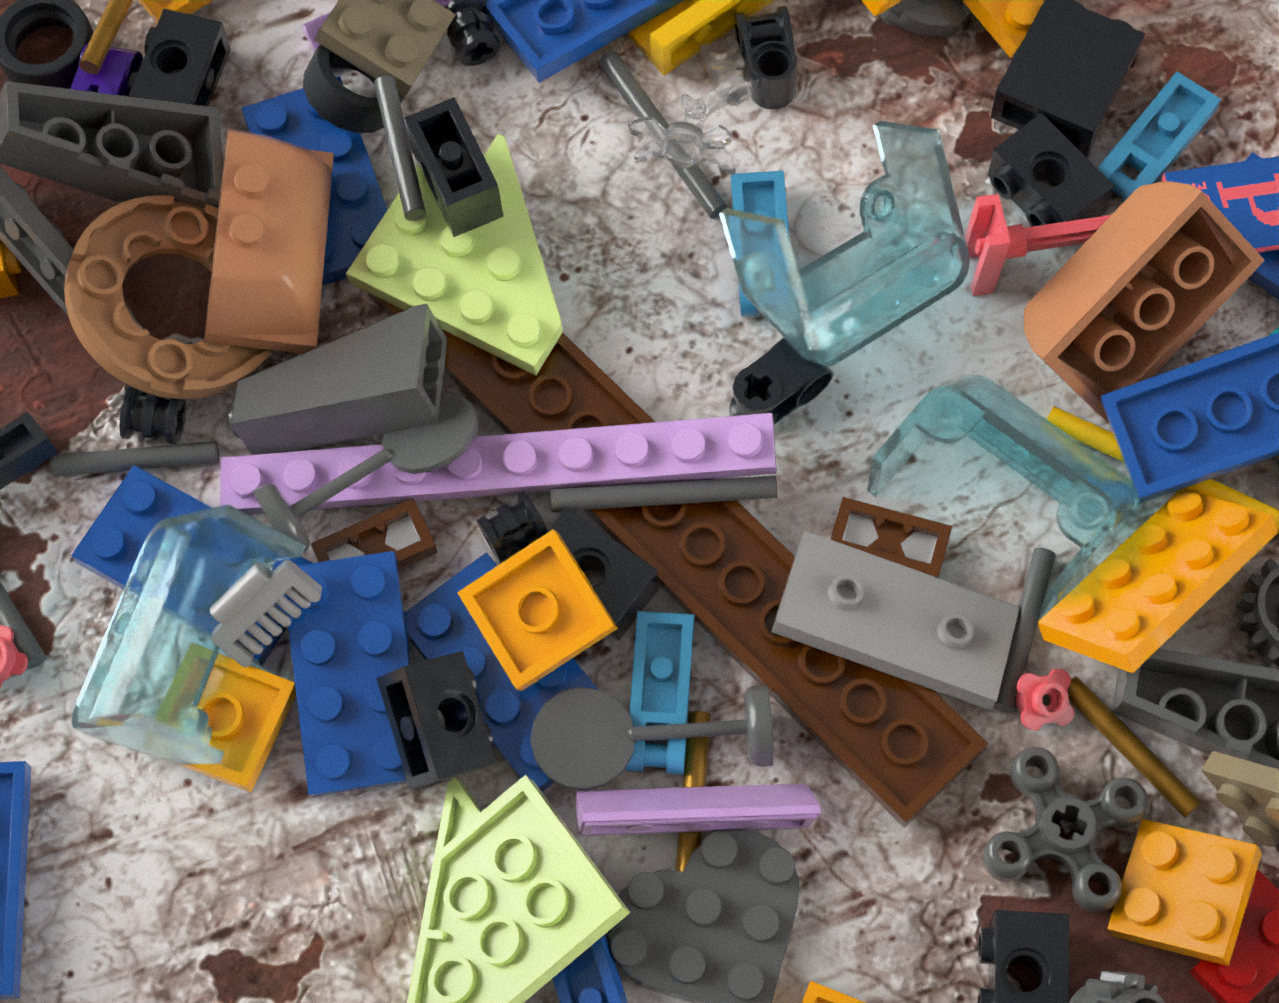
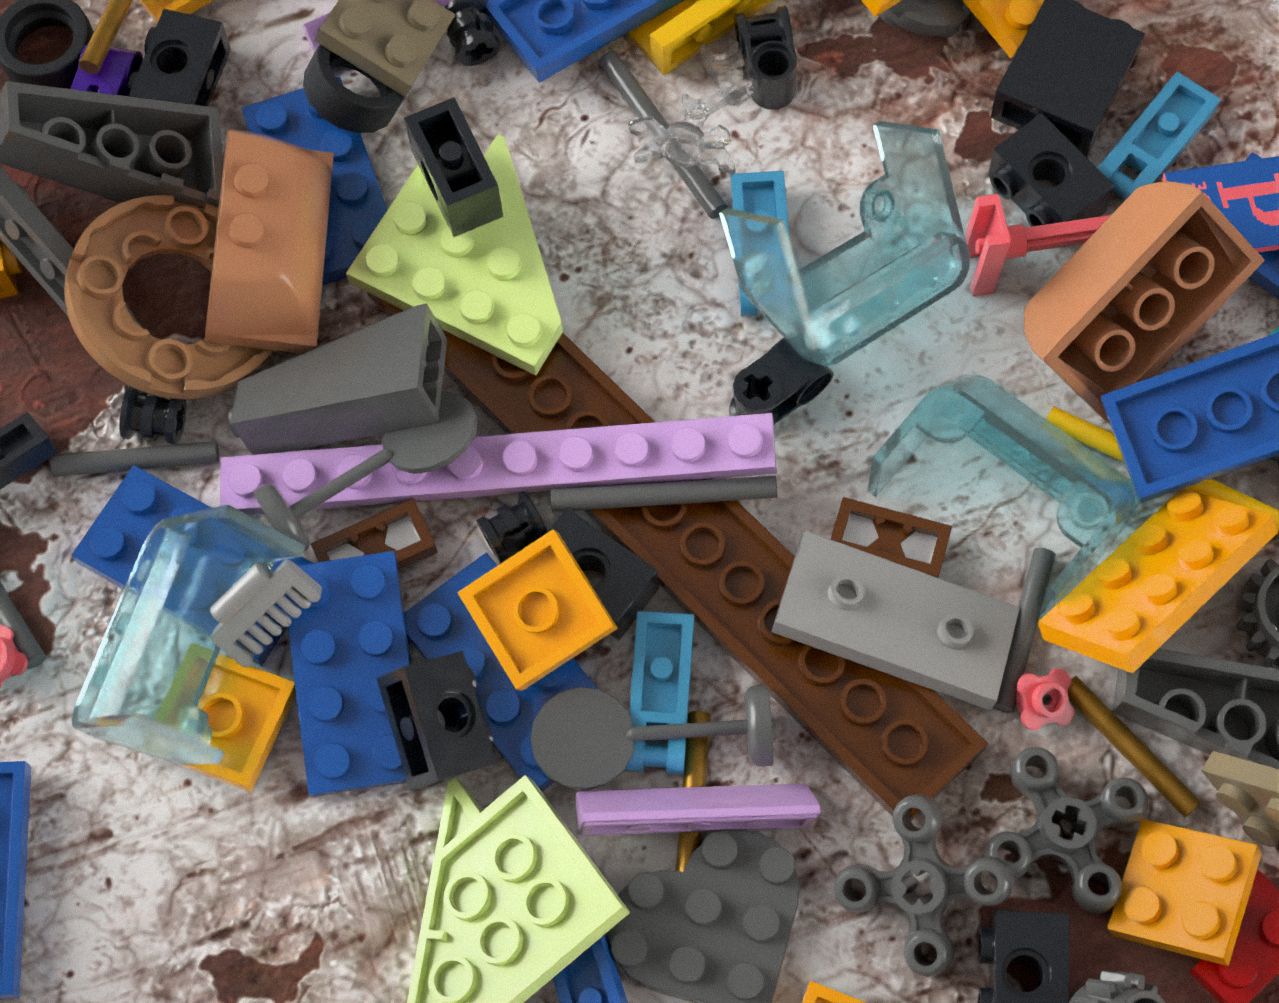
dark grey bar [374,75,426,221] -> none
none -> dark grey gear [833,794,1015,977]

